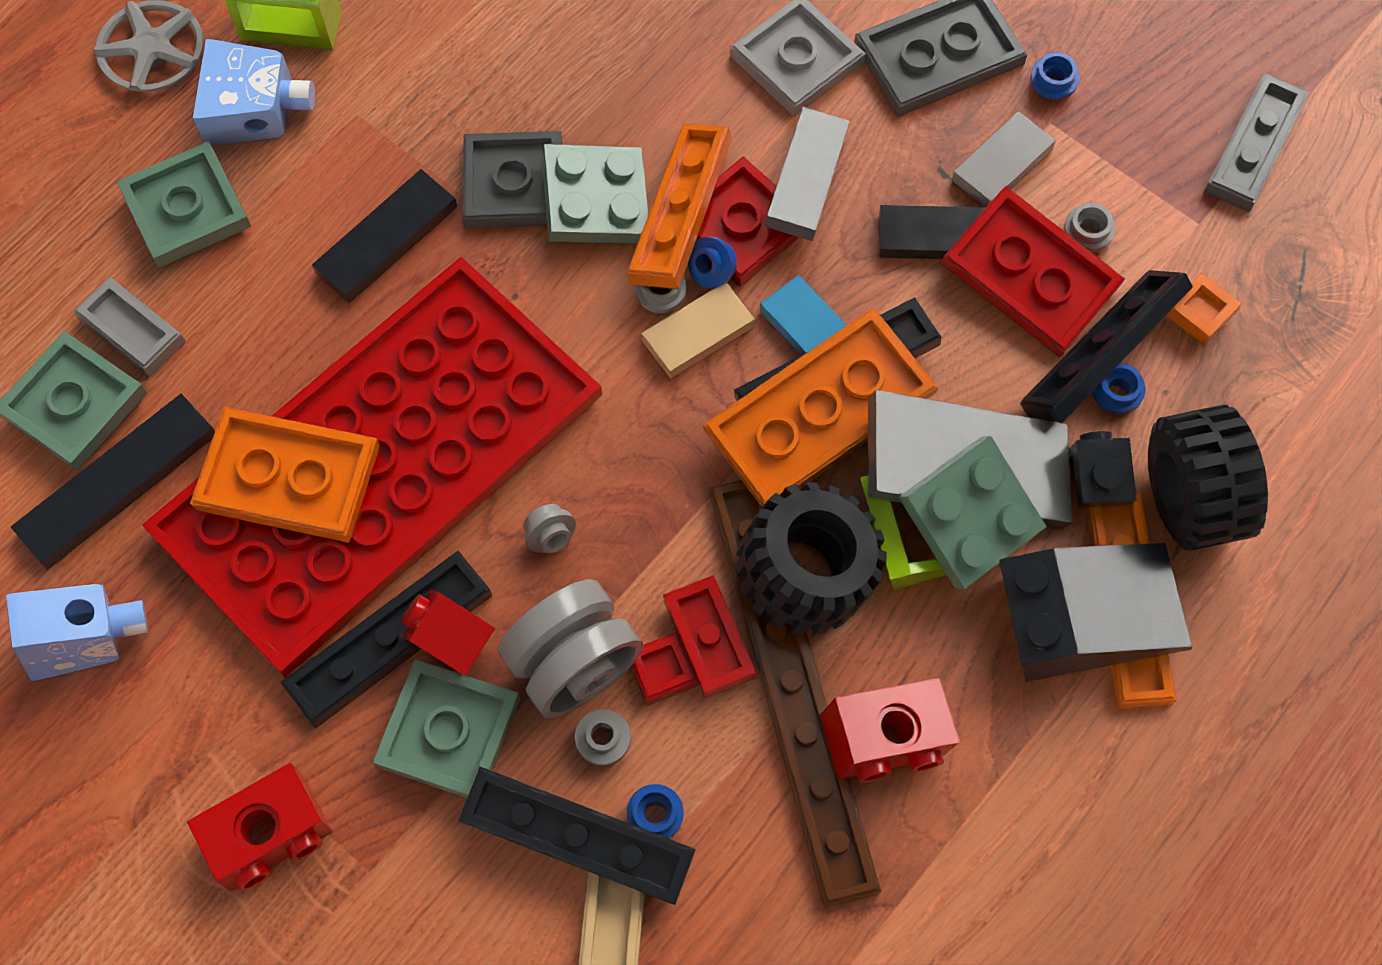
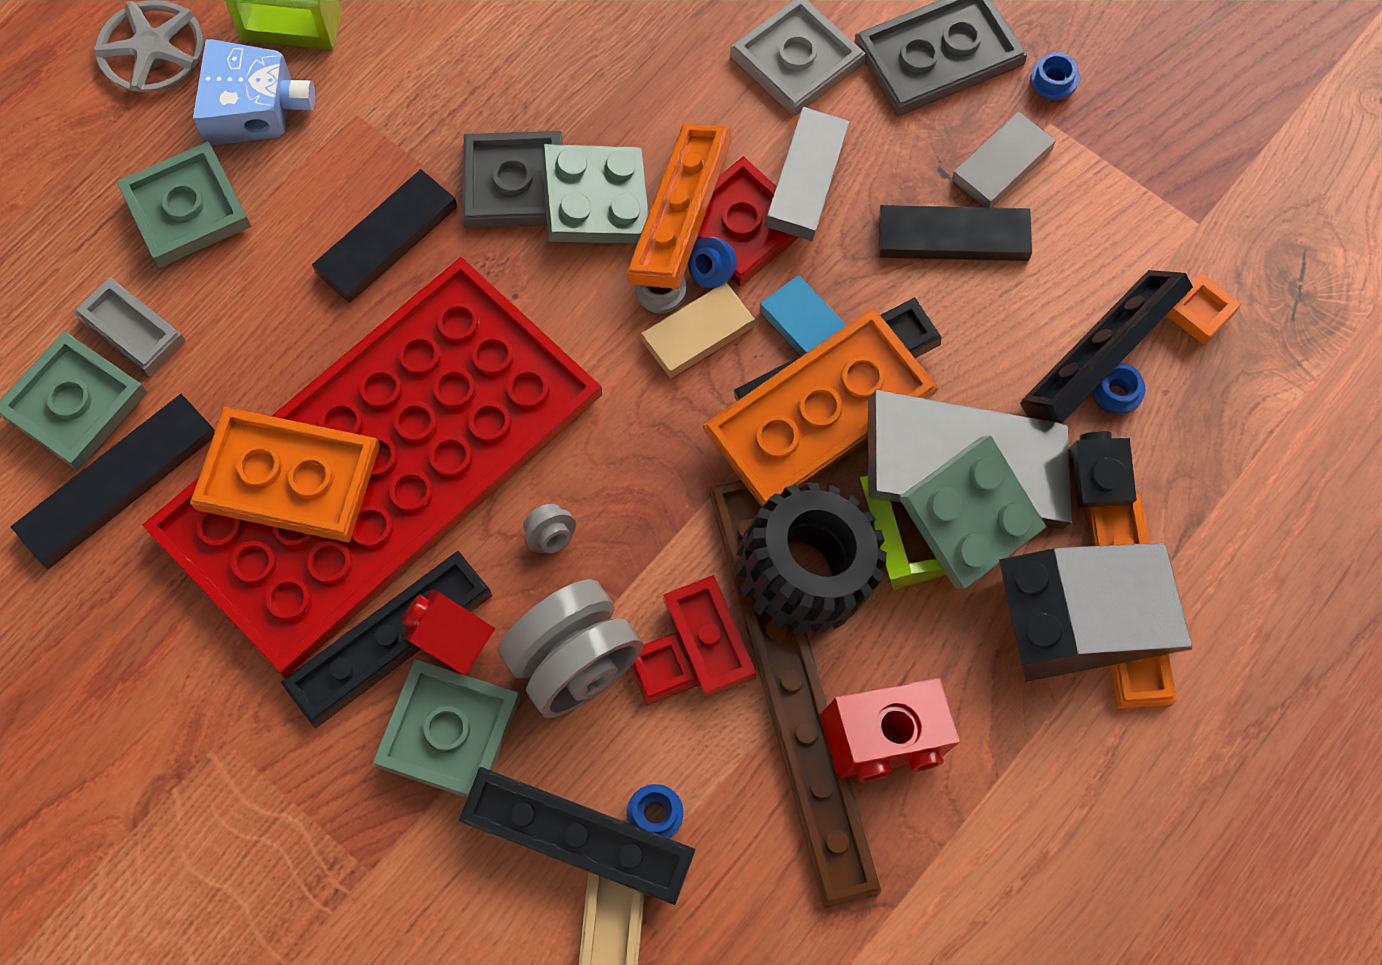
light blue torso [6,584,148,681] -> none
red brick [187,762,333,891] -> none
light grey plate [575,709,631,766] -> none
red tile [941,185,1125,358] -> none
light grey plate [1064,203,1115,252] -> none
black tyre [1148,404,1268,551] -> none
tile [1204,73,1309,212] -> none

